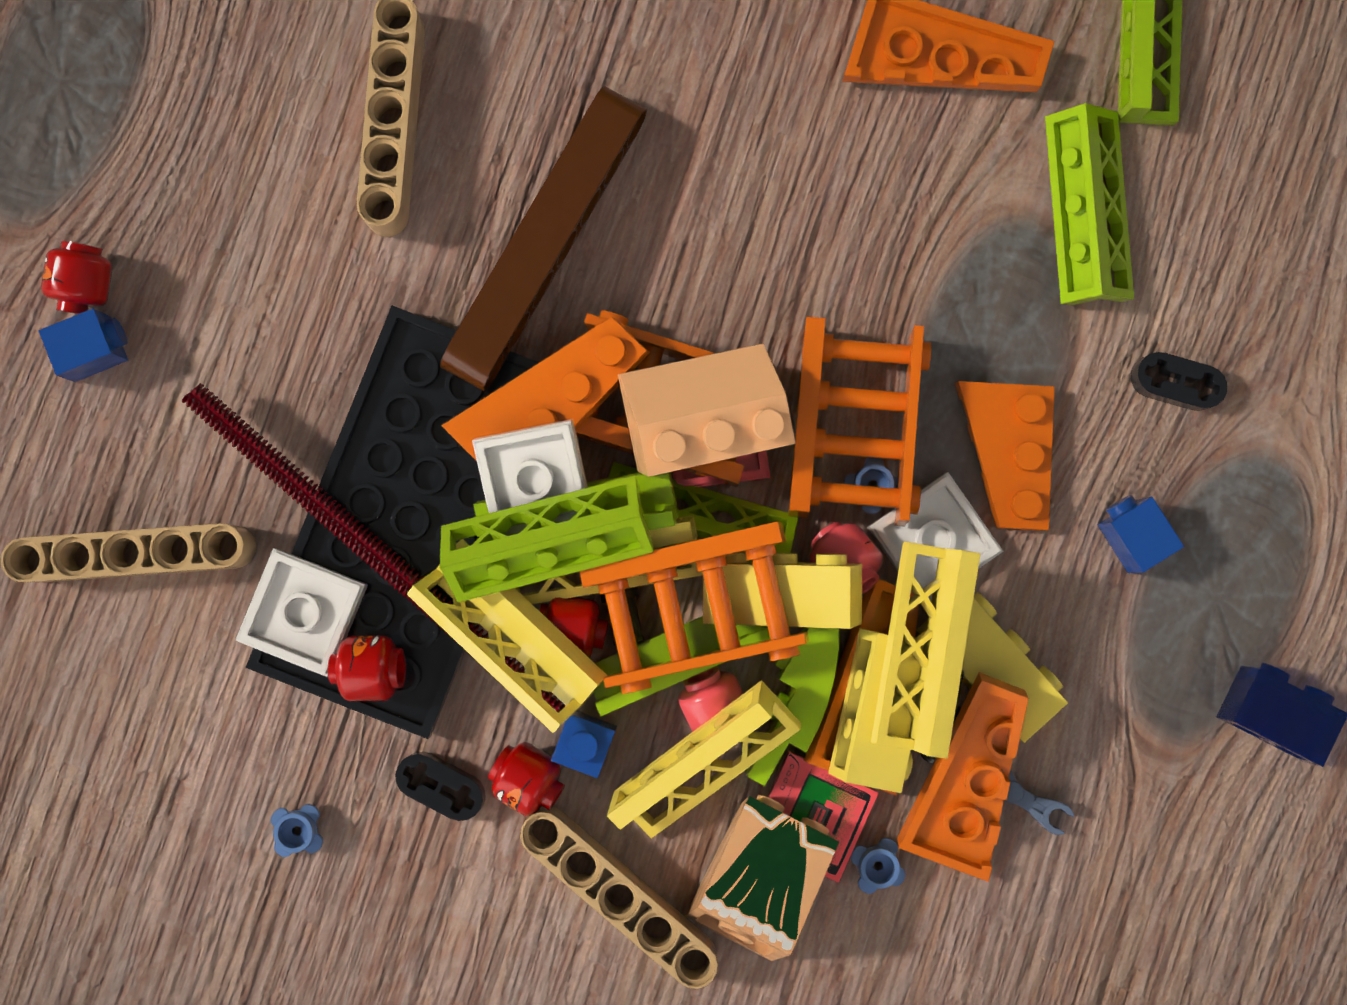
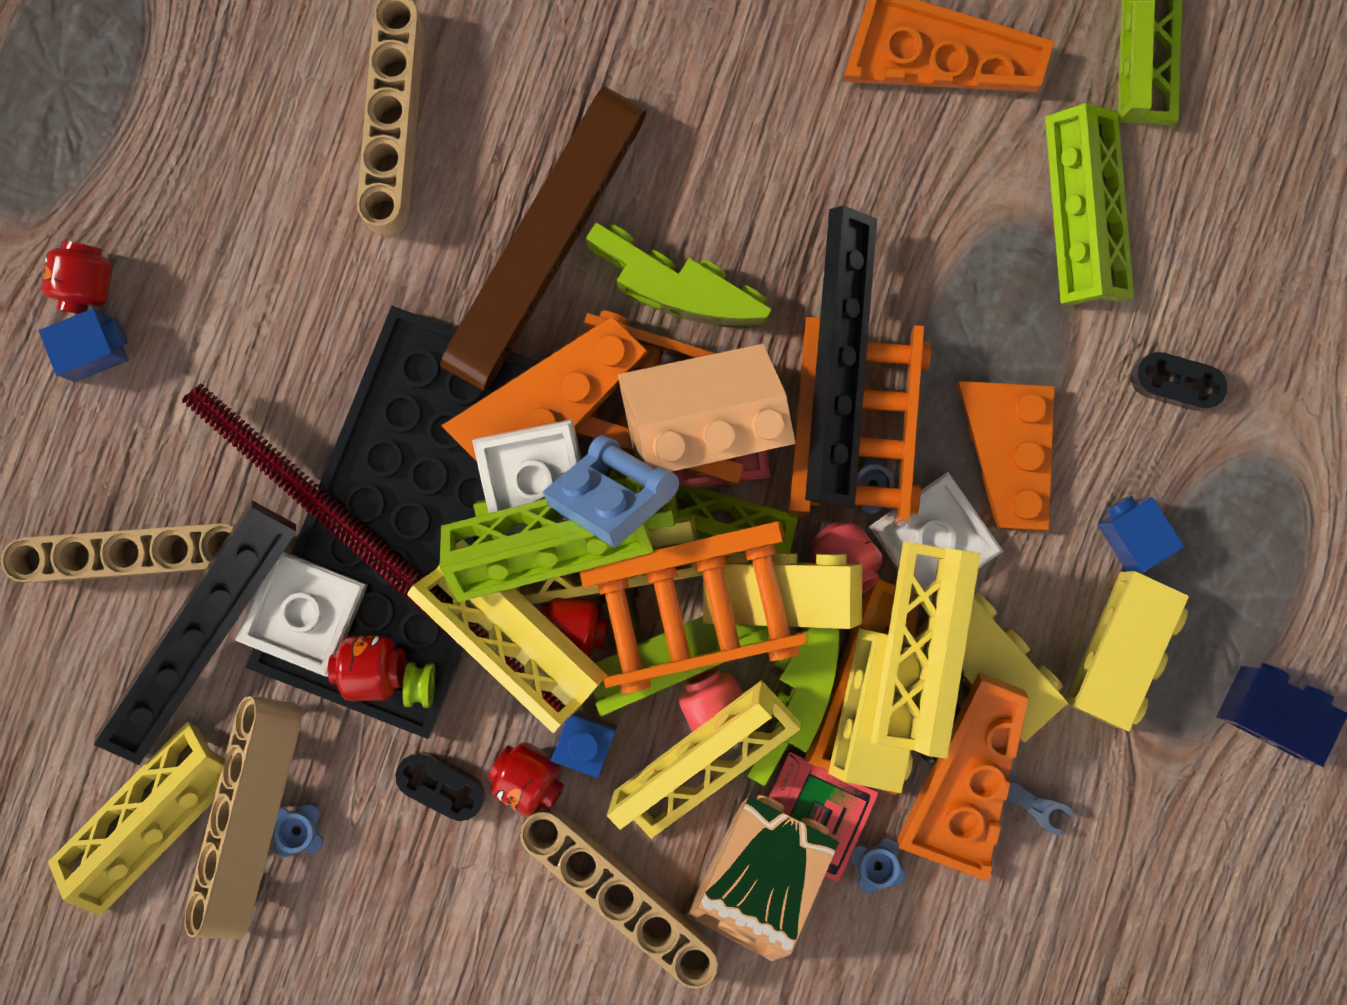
none -> light yellow fence [48,721,224,916]
none -> black plate [94,500,297,765]
none -> tan beam [185,696,301,940]
none -> lime bush [403,662,435,708]
none -> medium blue plate [543,435,679,548]
none -> lime slope [586,222,772,327]
none -> black plate [805,205,877,508]
none -> light yellow brick [1064,571,1189,732]

